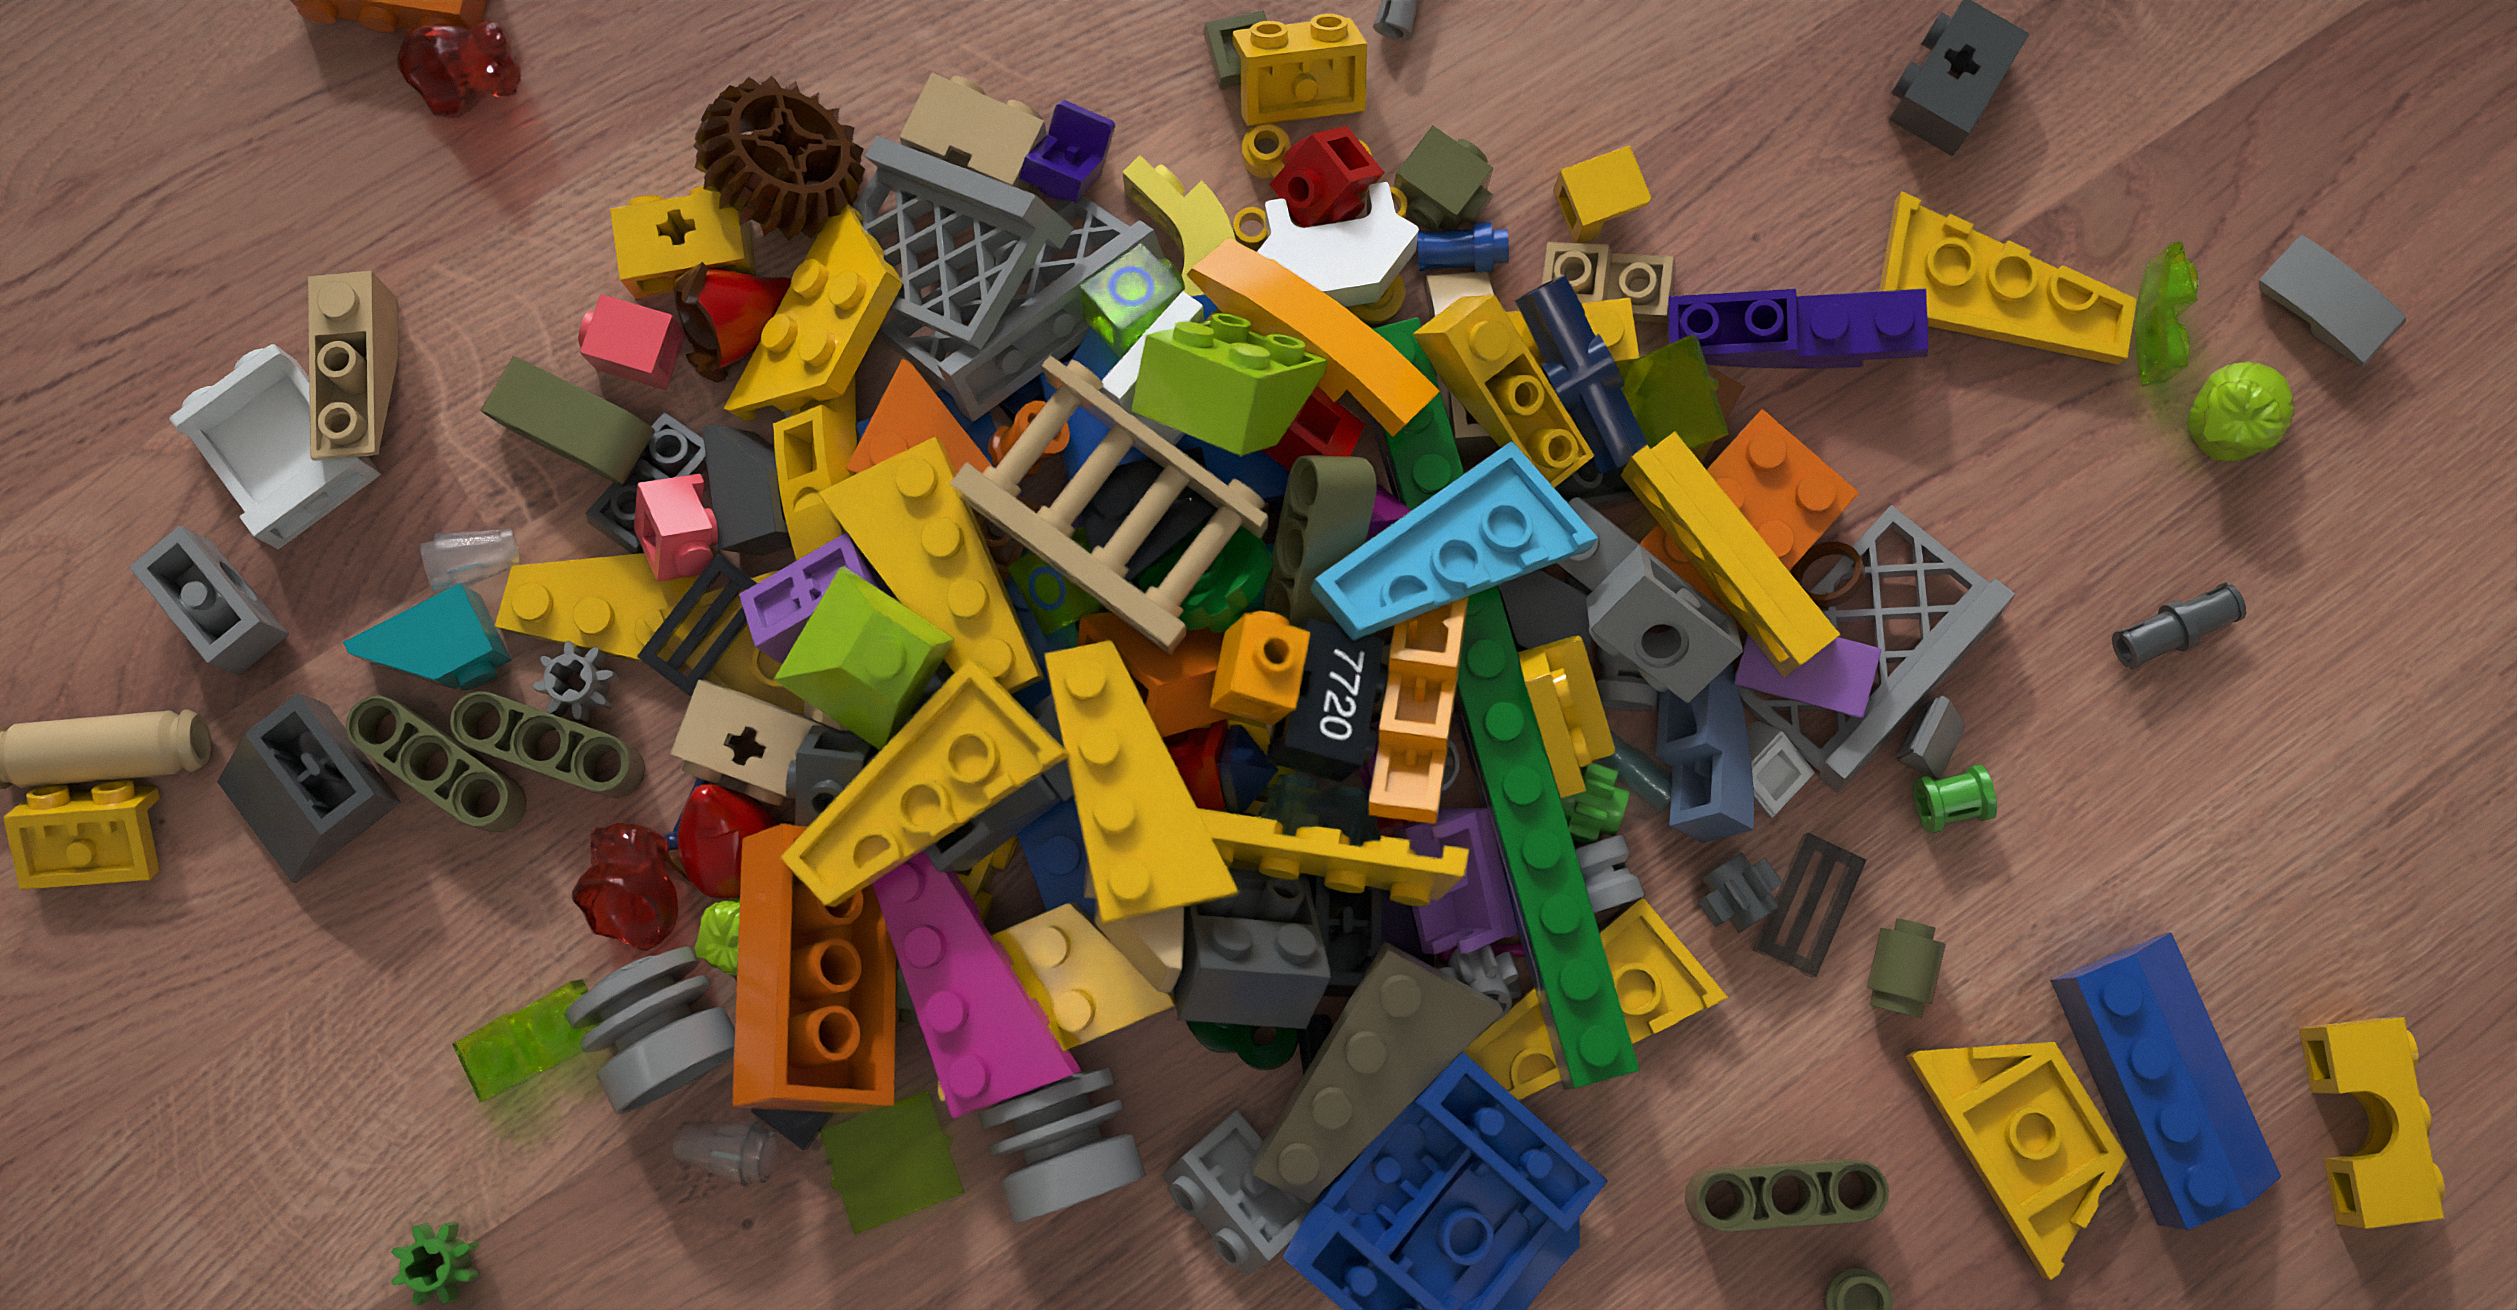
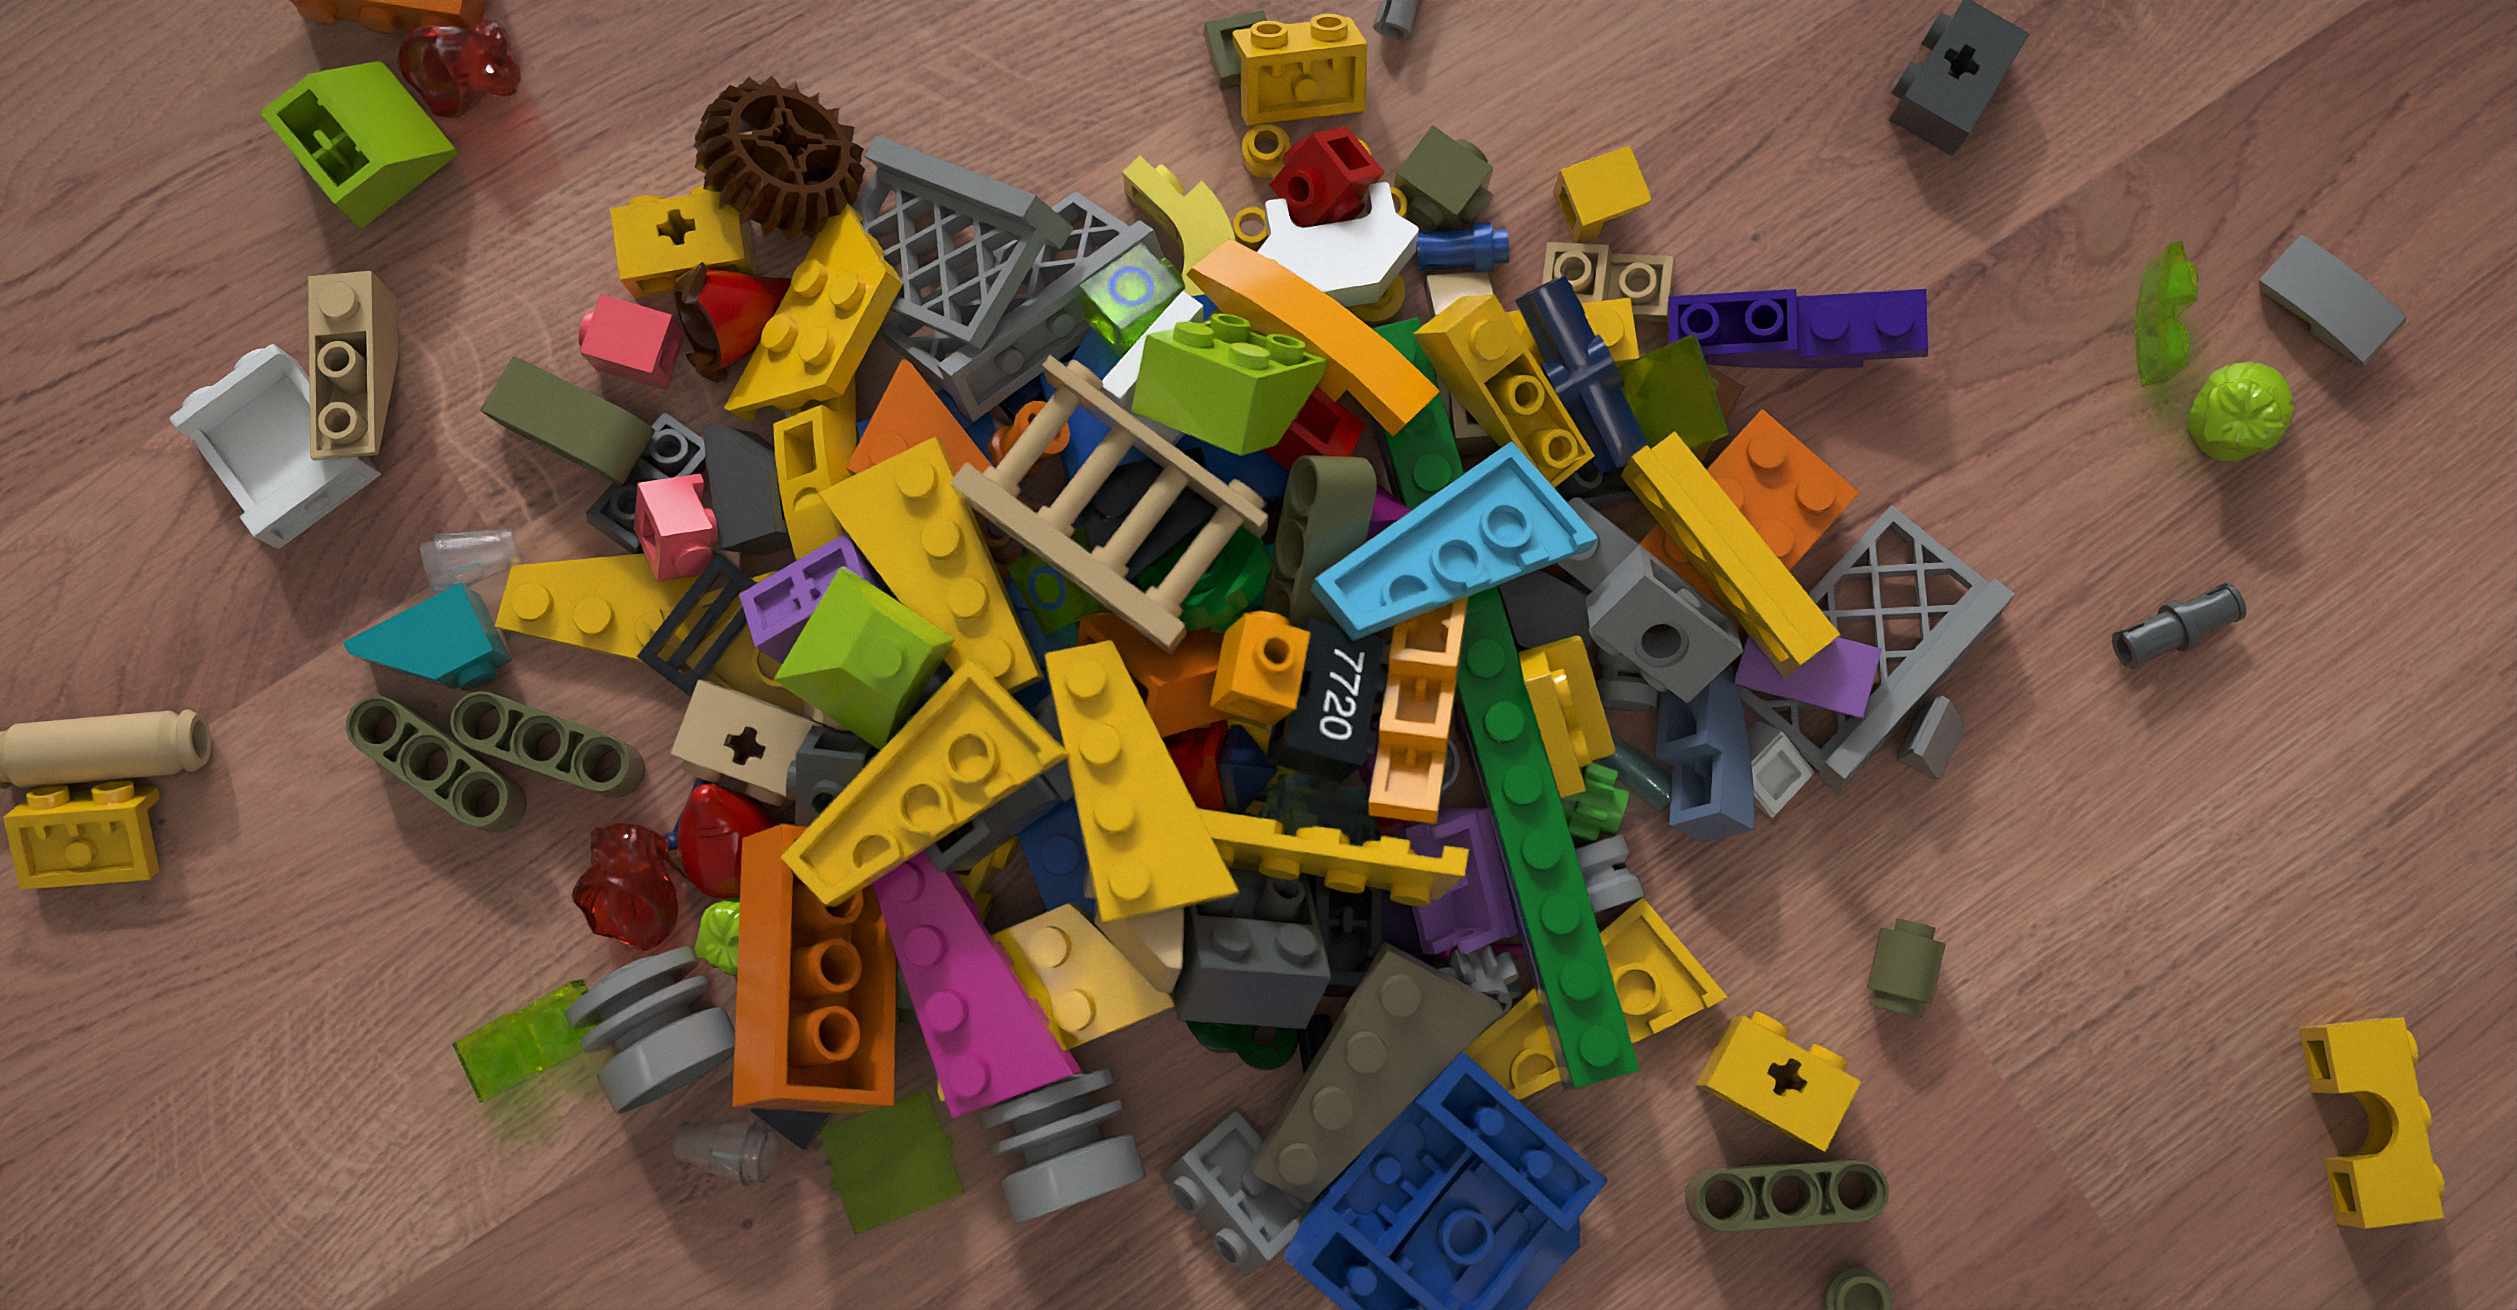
light grey brick [129,525,289,675] -> none
dark grey slope [217,693,401,883] -> none
bright green gear [391,1222,479,1306] -> none
light grey gear [533,641,620,724] -> none
tan brick [899,72,1047,191] -> none
dark purple bracket [1019,100,1115,203] -> none
dark grey gear [1698,852,1783,933] -> none
clear smoke tile [1752,833,1867,978] -> none
reddish brown piece [1792,542,1865,608] -> none
yellow wing [1879,191,2137,365] -> none
yellow wing [1905,1042,2127,1280] -> none
bright green bush [1913,764,1997,834] -> none
blue slope [2050,932,2281,1230] -> none
none -> lime slope [259,60,460,230]
none -> yellow brick [1695,1011,1862,1152]

